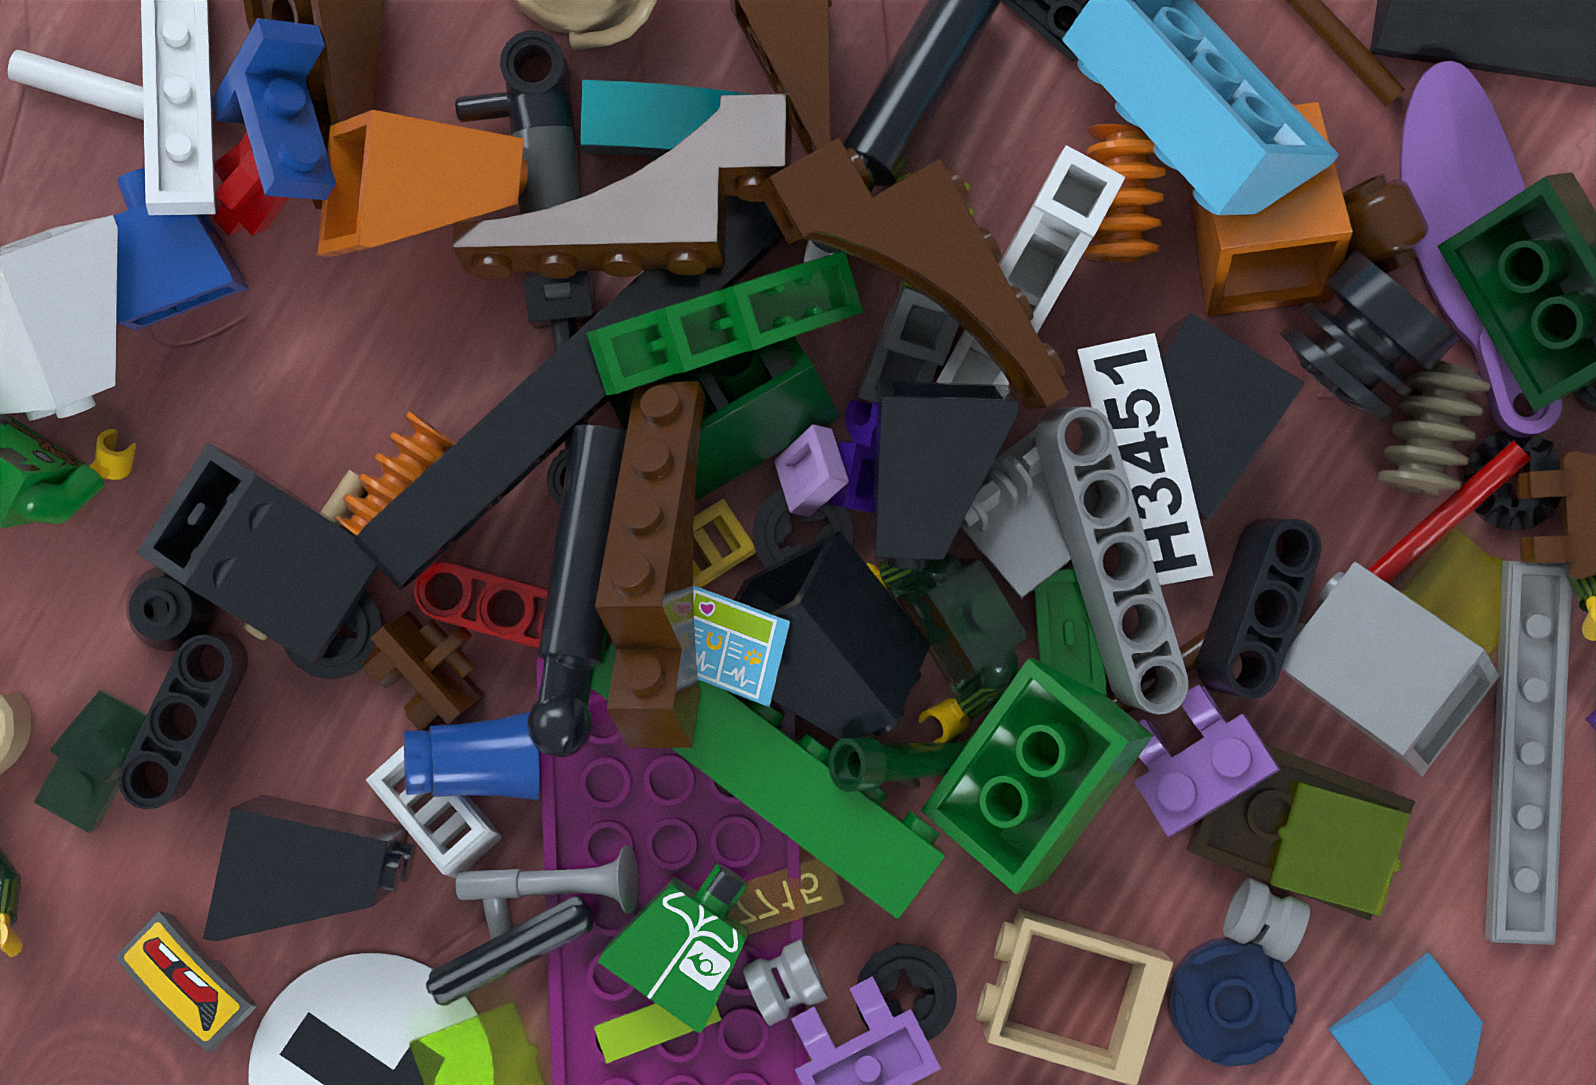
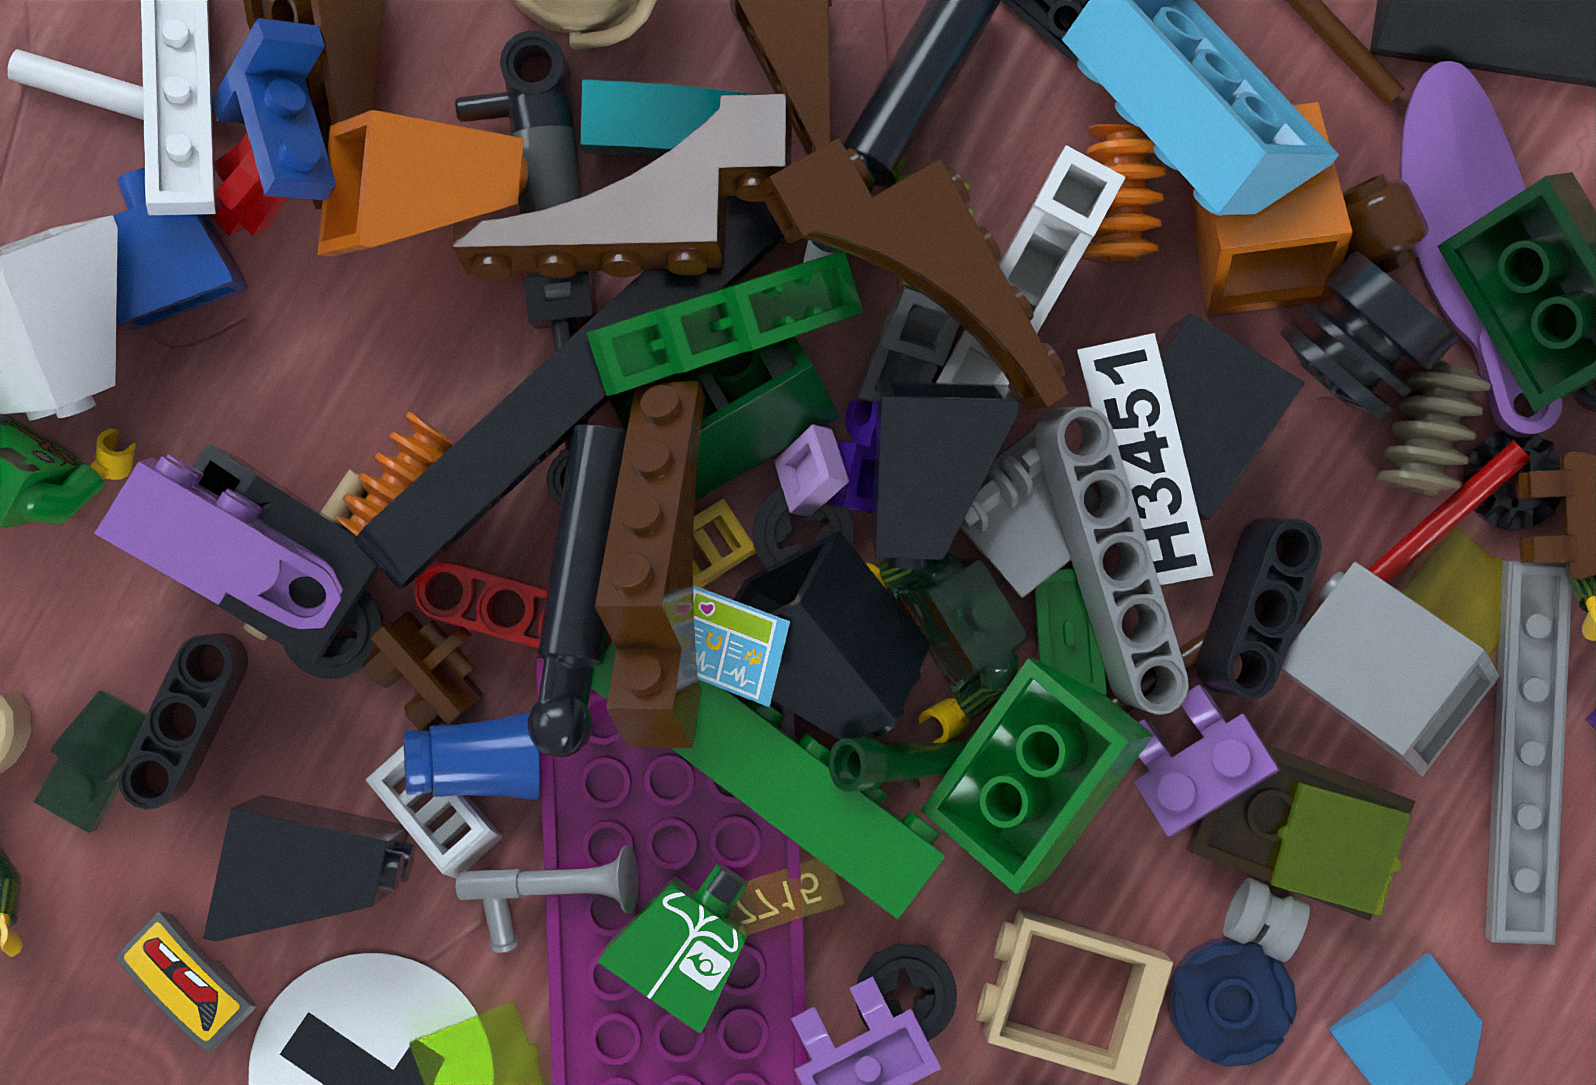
black cone [126,567,214,651] -> none
black axle [426,896,596,1006] -> none
lime window [594,1003,721,1063] -> none
light grey wheel [742,939,828,1026] -> none
none -> medium lavender brick [94,454,343,629]

